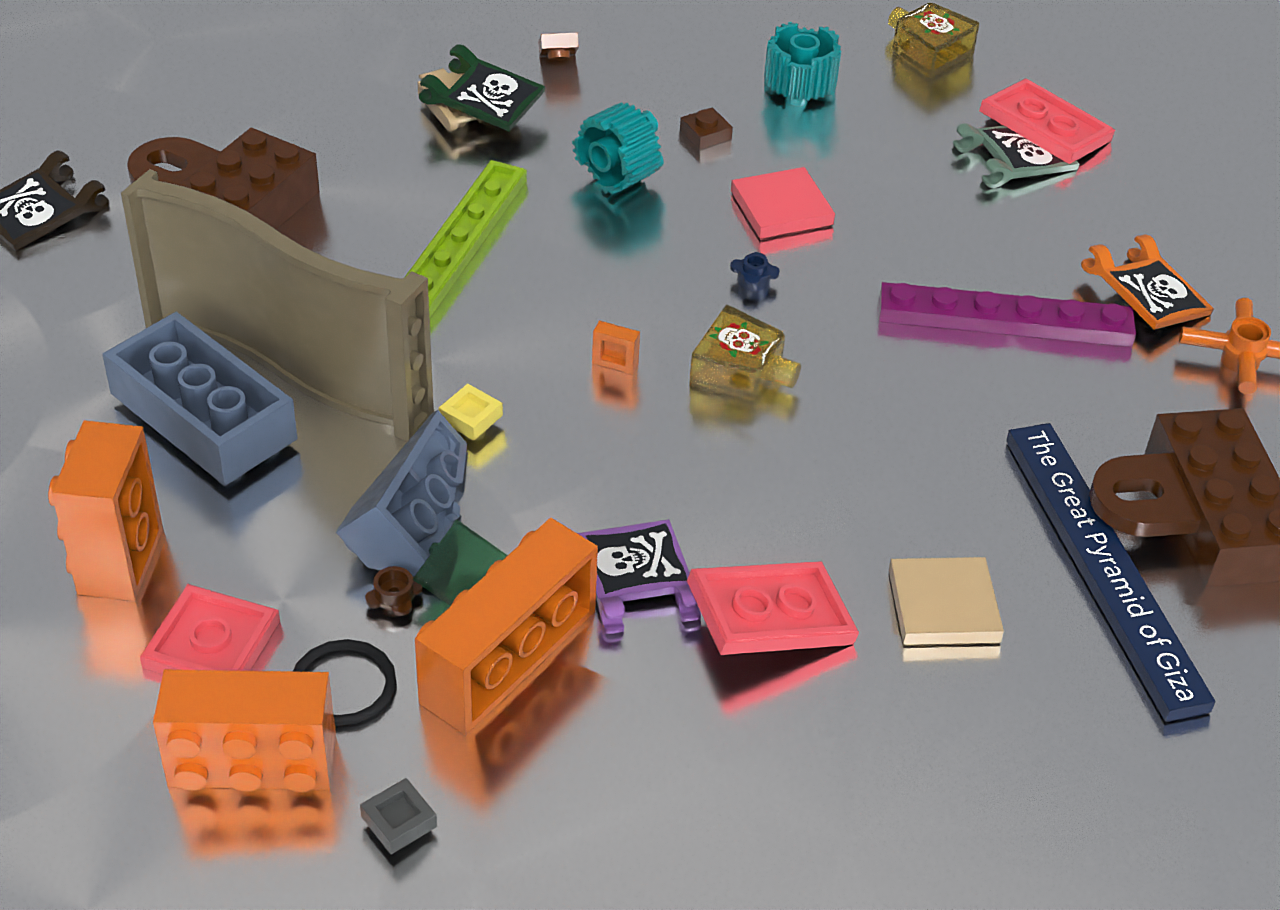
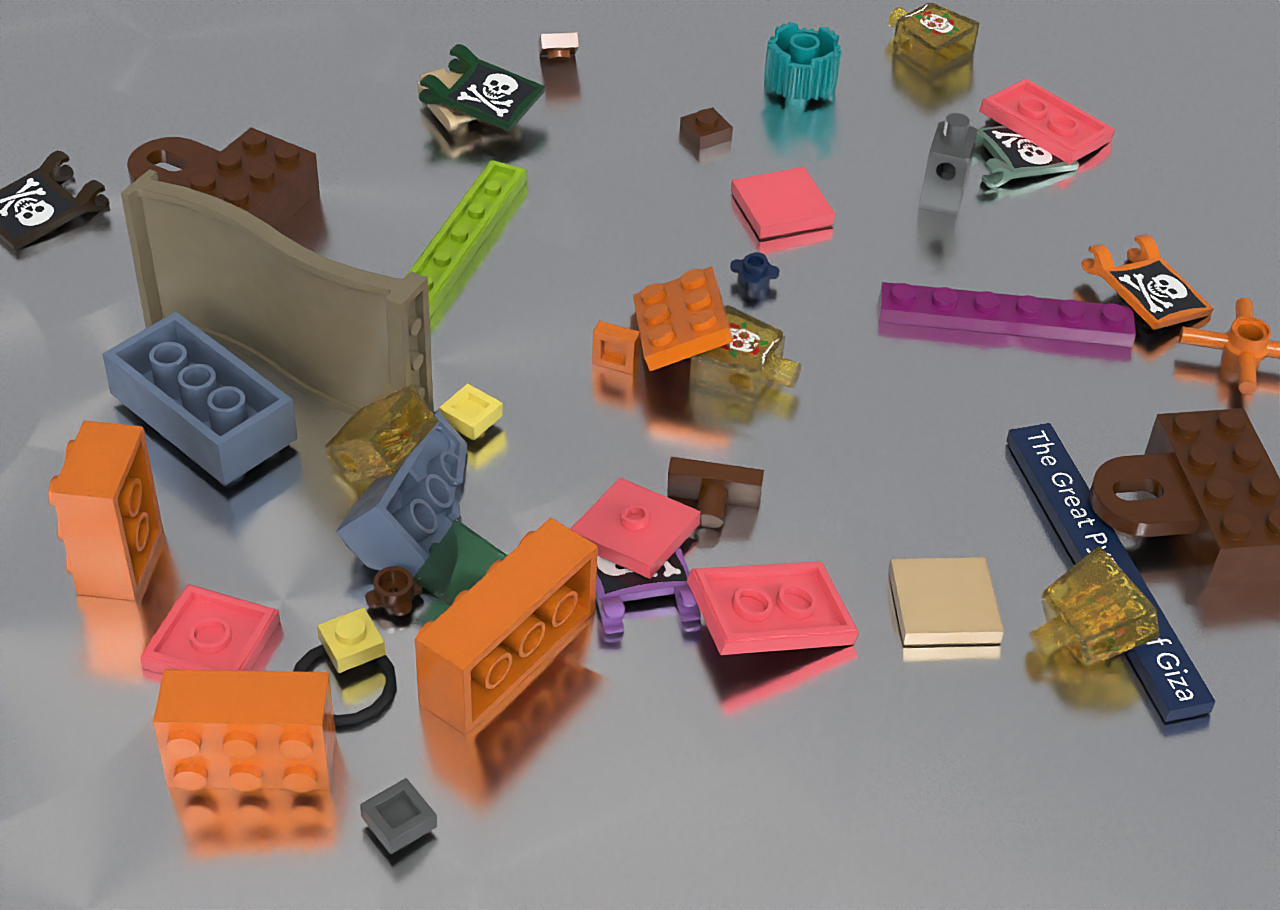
teal brick [572,102,664,194] -> none
none -> light yellow plate [317,607,386,673]
none -> clear yellow torso [326,384,439,484]
none -> coral plate [570,477,701,579]
none -> orange plate [633,266,734,371]
none -> reddish brown tile [667,456,764,528]
none -> dark grey torso [918,113,977,216]
none -> clear yellow torso [1029,546,1160,666]

